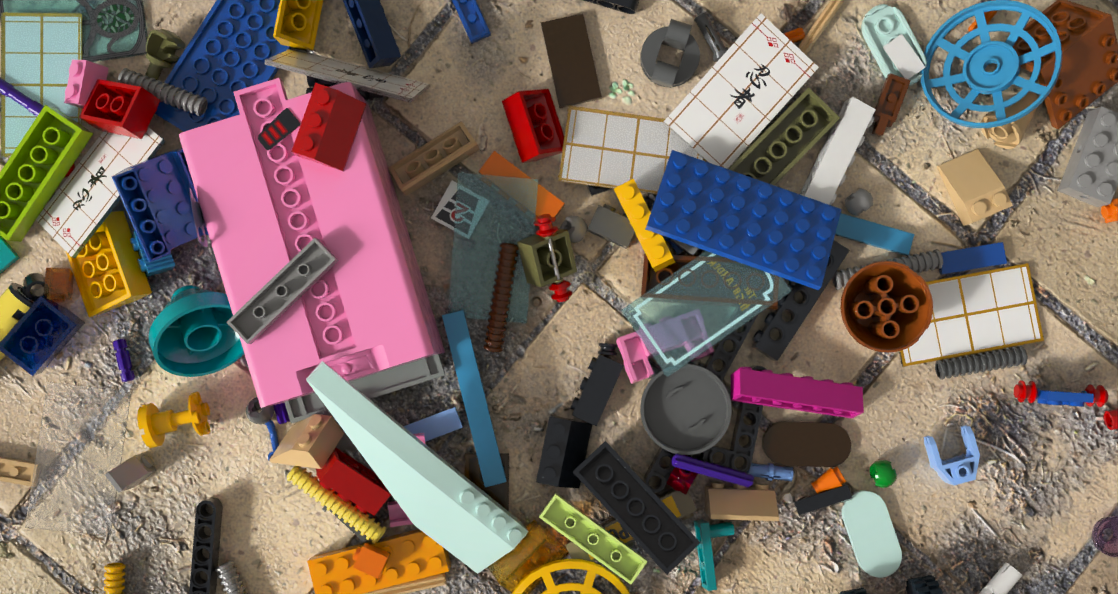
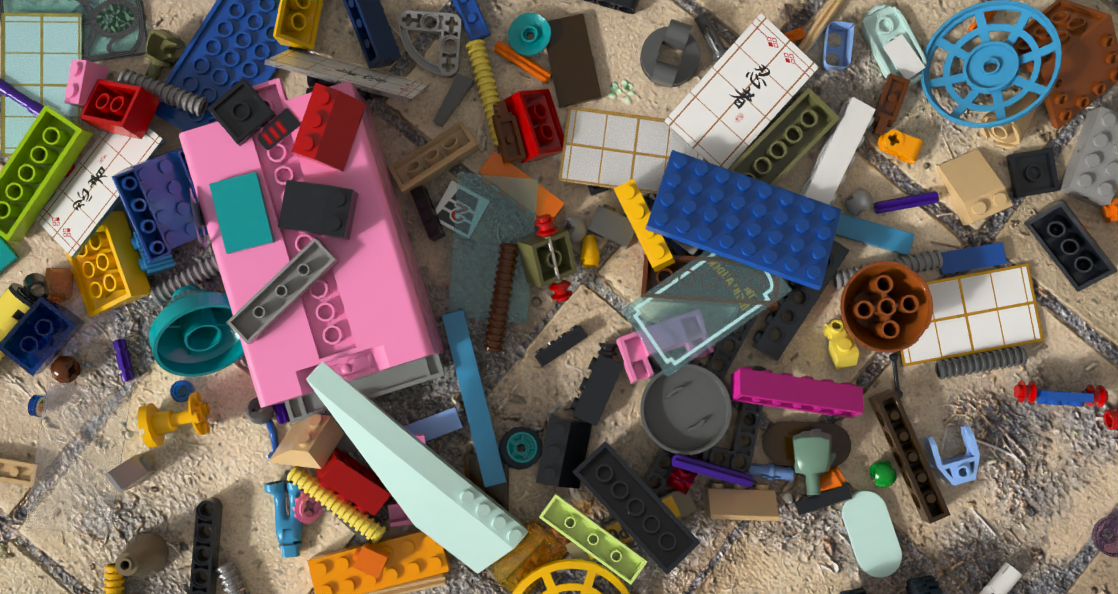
teal piece [694,519,735,591] -> none
none -> clear blue tile [28,394,48,417]
none -> reddish brown piece [50,356,81,383]
none -> dark tan cone [115,532,169,577]
none -> light grey piece [150,255,220,305]
none -> clear blue tile [170,380,195,402]
none -> black tile [207,78,277,146]
none -> teal tile [209,172,275,254]
none -> dark azure piece [264,480,304,558]
none -> black slope [278,180,358,240]
none -> bright pink gear [292,491,324,524]
none -> light grey beam [398,10,462,78]
none -> black piece [410,185,446,242]
none -> dark grey piece [433,73,475,127]
none -> light yellow piece [466,39,501,147]
none -> reddish brown hinge [492,101,526,164]
none -> orange axle [494,41,552,83]
none -> wheel [499,426,543,470]
none -> teal dish [508,13,551,56]
none -> black piece [535,325,588,367]
none -> yellow cone [579,235,601,268]
none -> sand green piece [793,429,836,495]
none -> light blue piece [821,21,855,72]
none -> light yellow brick [824,320,859,370]
none -> dark brown brick [868,389,951,524]
none -> dark purple axle [873,191,939,214]
none -> light orange piece [877,129,924,164]
none -> black hinge [889,353,903,398]
none -> black tile [1006,148,1060,198]
none -> black slope [1024,199,1118,292]

